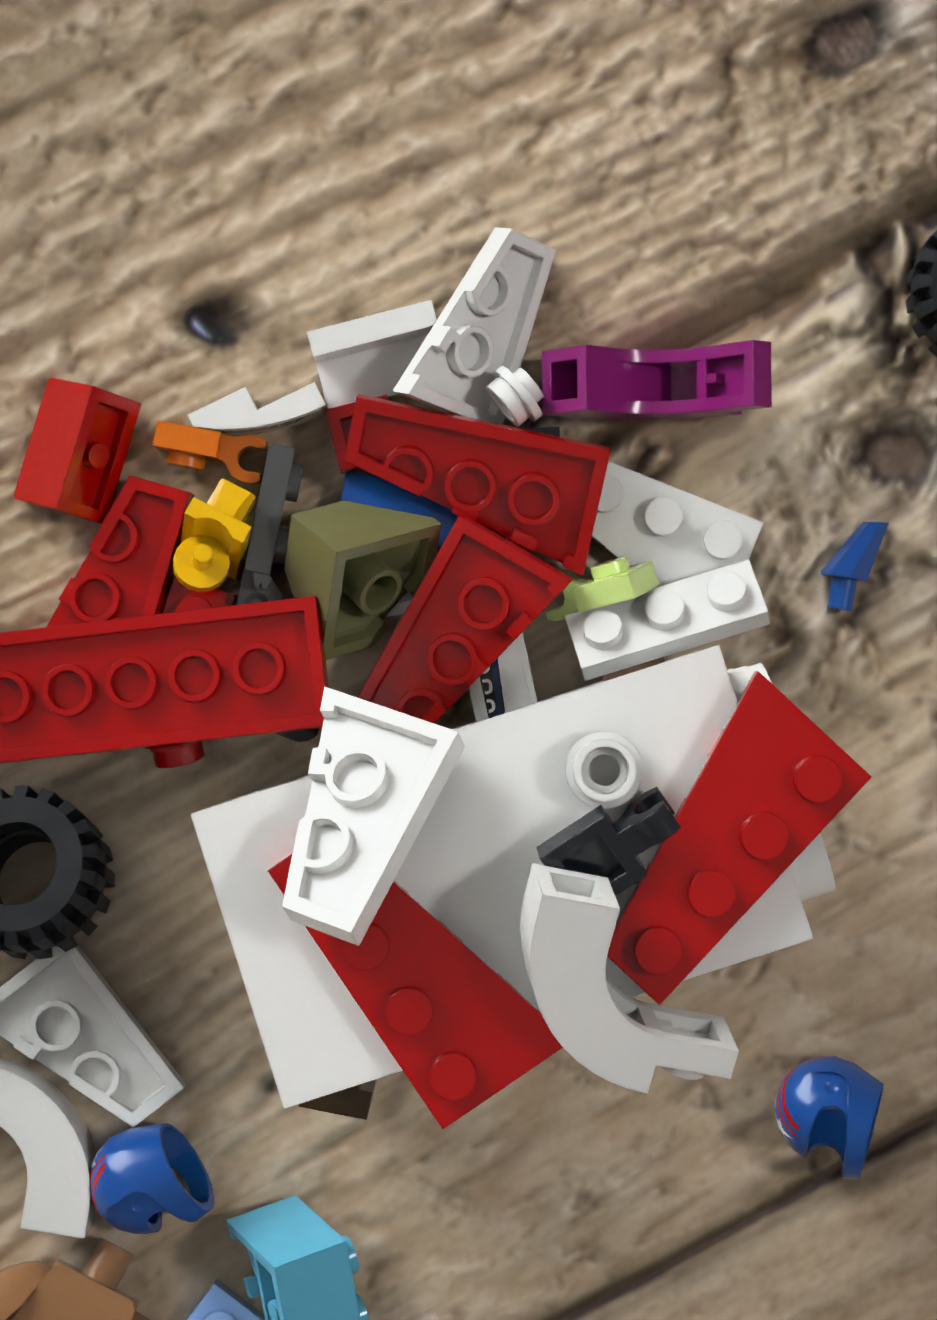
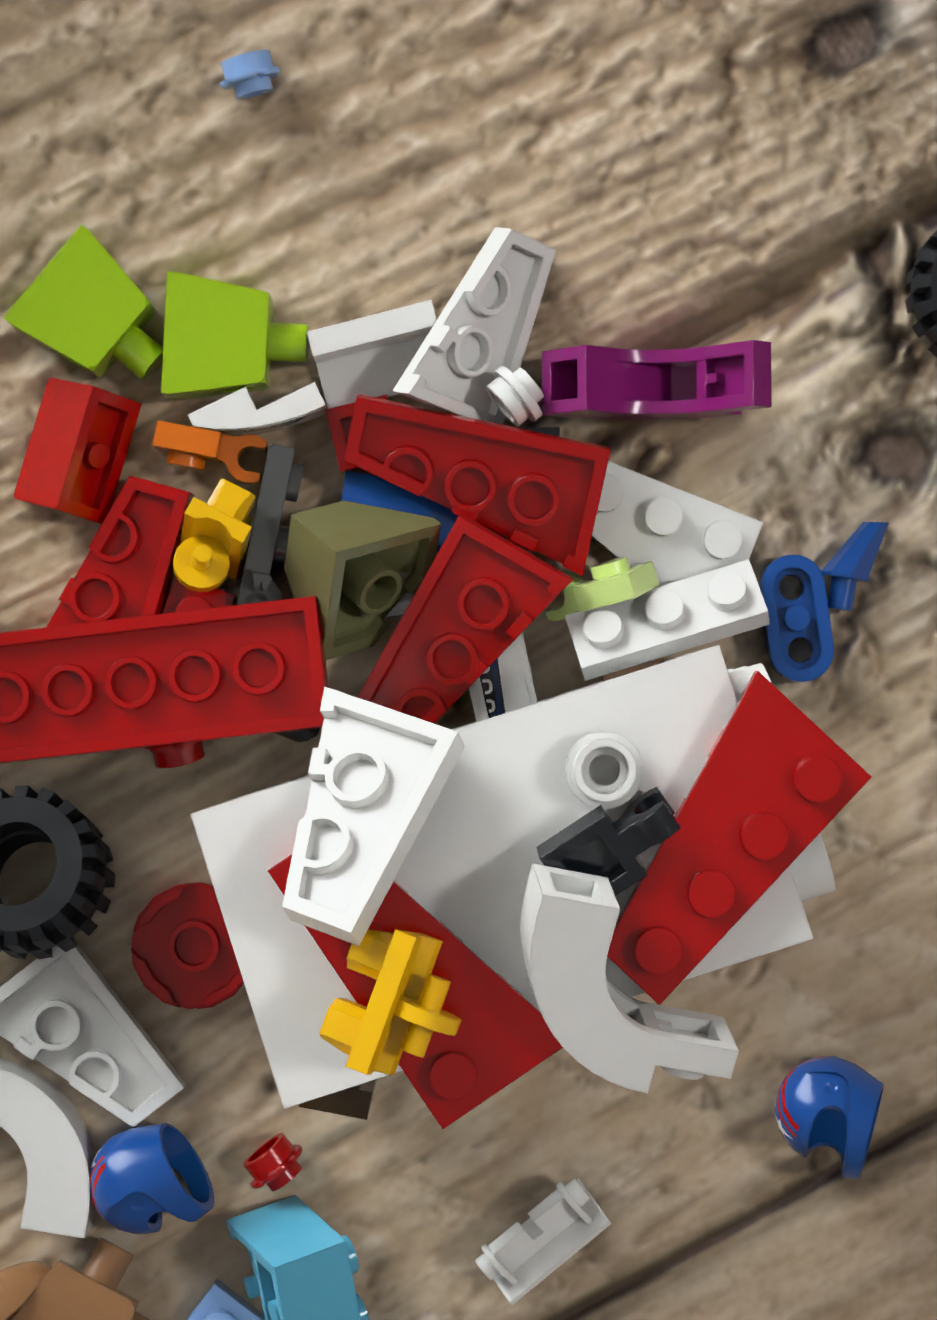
none -> lime torso [3,224,163,380]
none -> red tile [131,882,244,1009]
none -> lime torso [161,271,309,401]
none -> light blue plate [219,50,280,99]
none -> red plate [243,1133,303,1192]
none -> yellow hips [319,929,462,1075]
none -> white hinge [475,1178,612,1305]
none -> blue plate [759,555,834,682]

